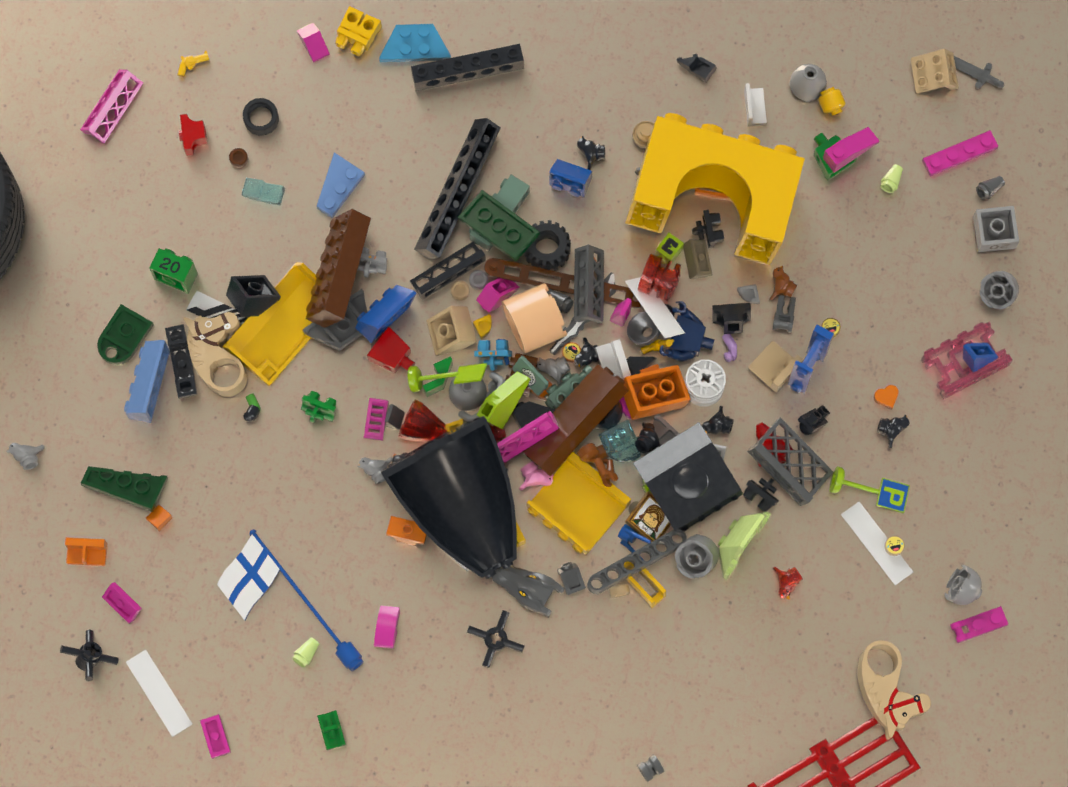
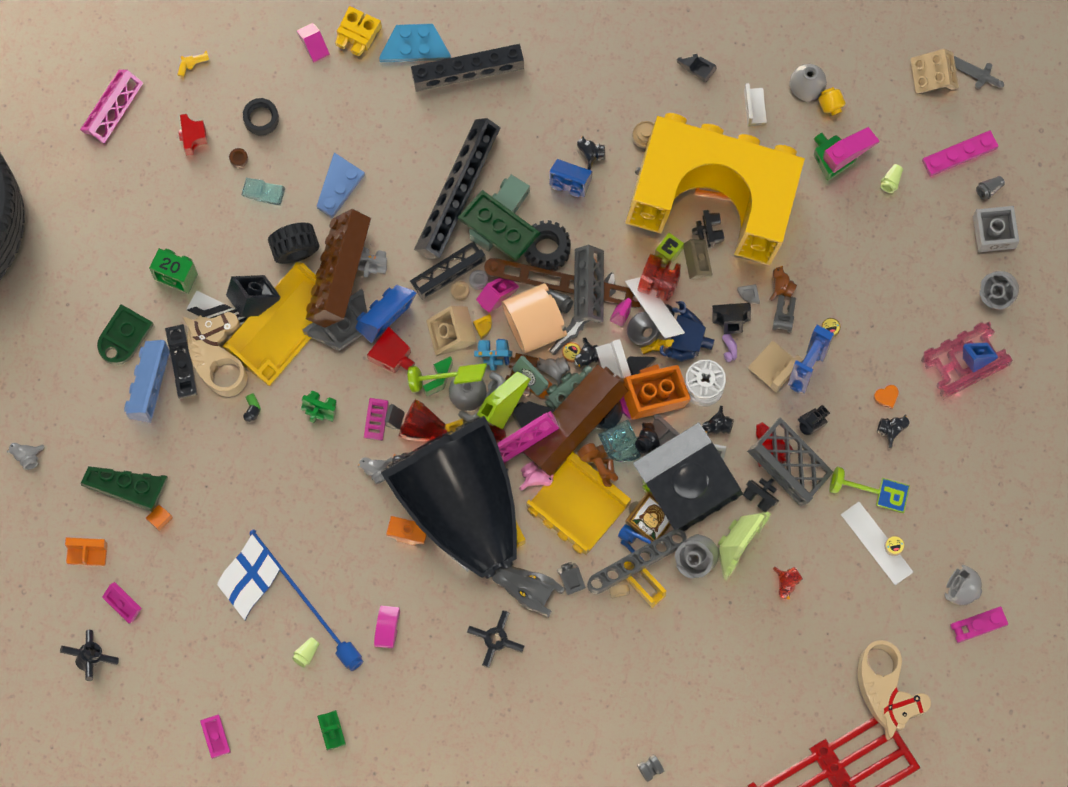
white sticker [126,649,192,737] -> none
none -> black tyre [268,222,320,264]

